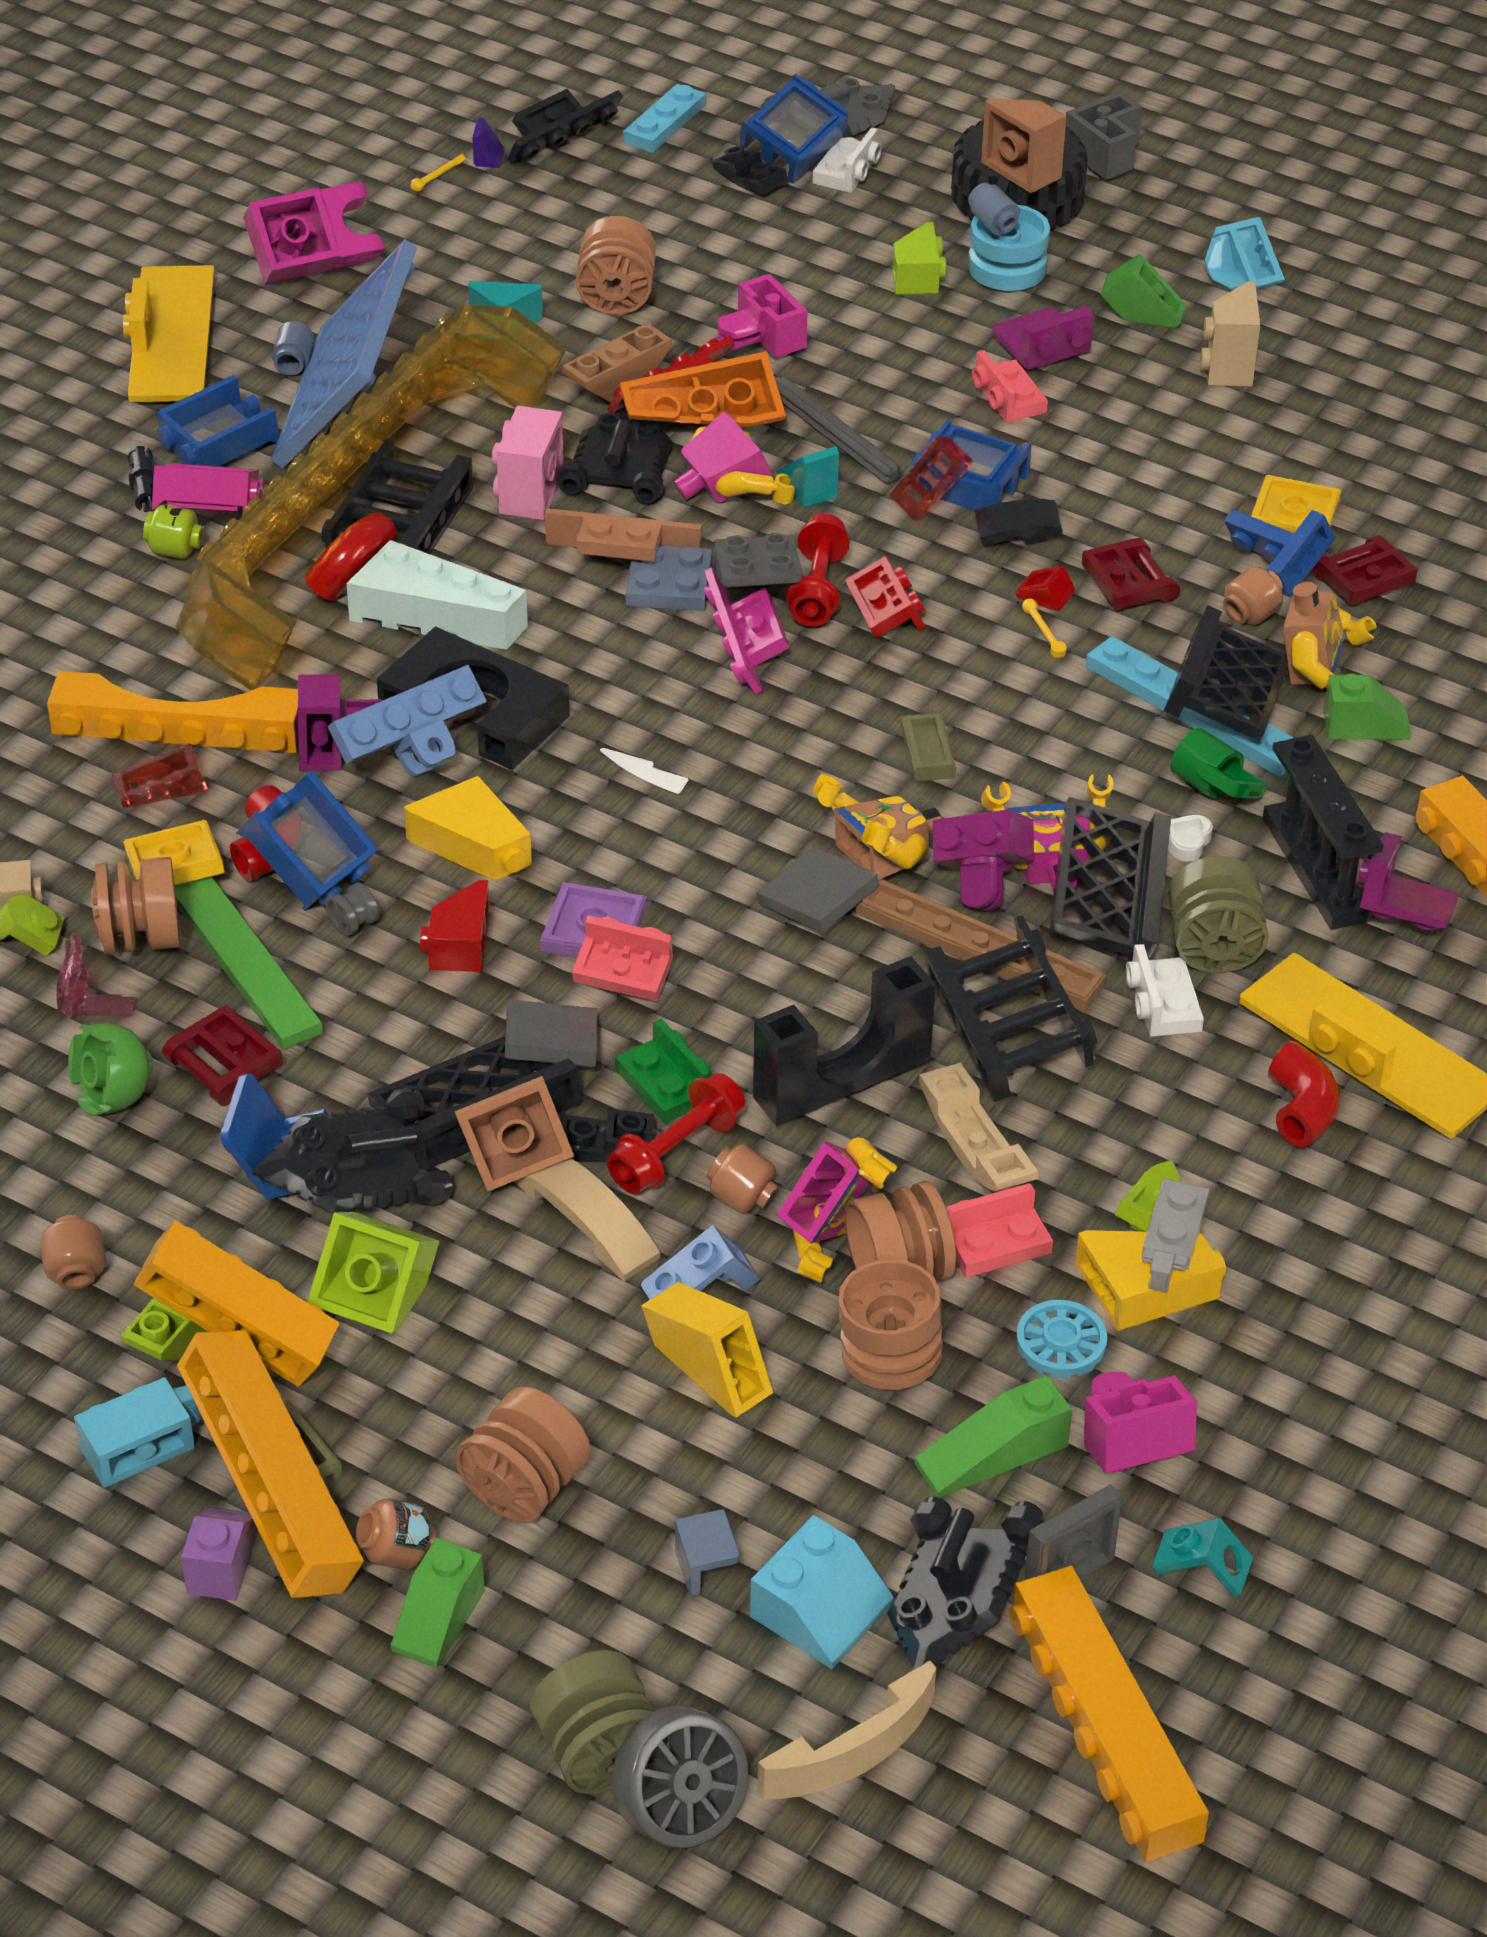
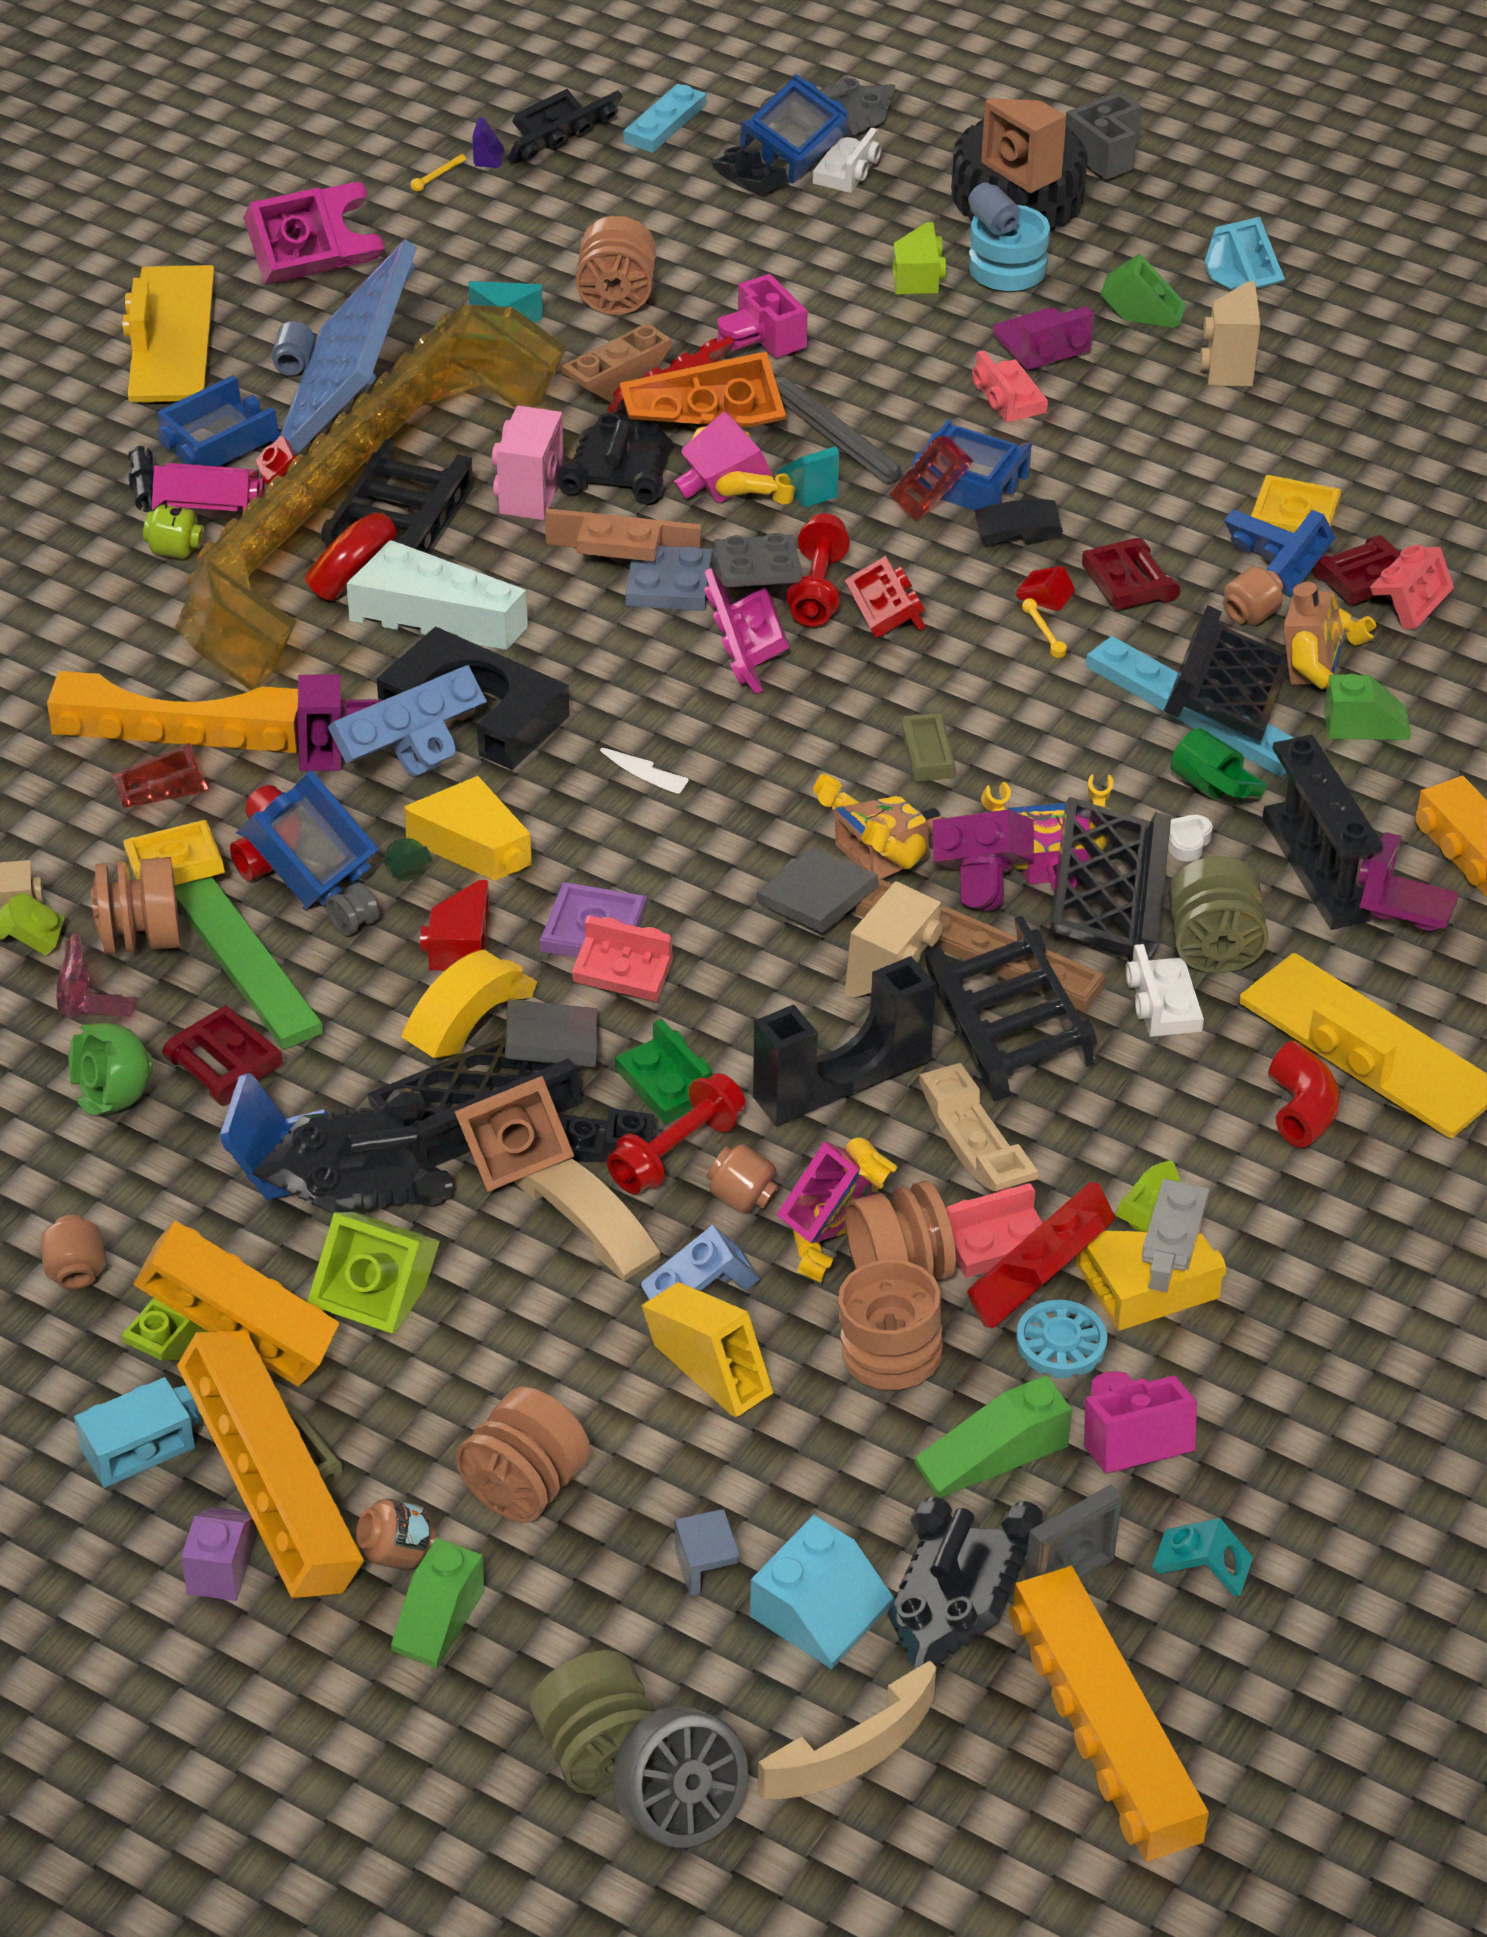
none -> red bracket [255,436,307,505]
none -> clear green plate [384,837,432,881]
none -> yellow arch [401,950,537,1058]
none -> tan slope [844,881,943,998]
none -> red bracket [967,1182,1115,1328]
none -> coral bracket [1370,545,1454,629]

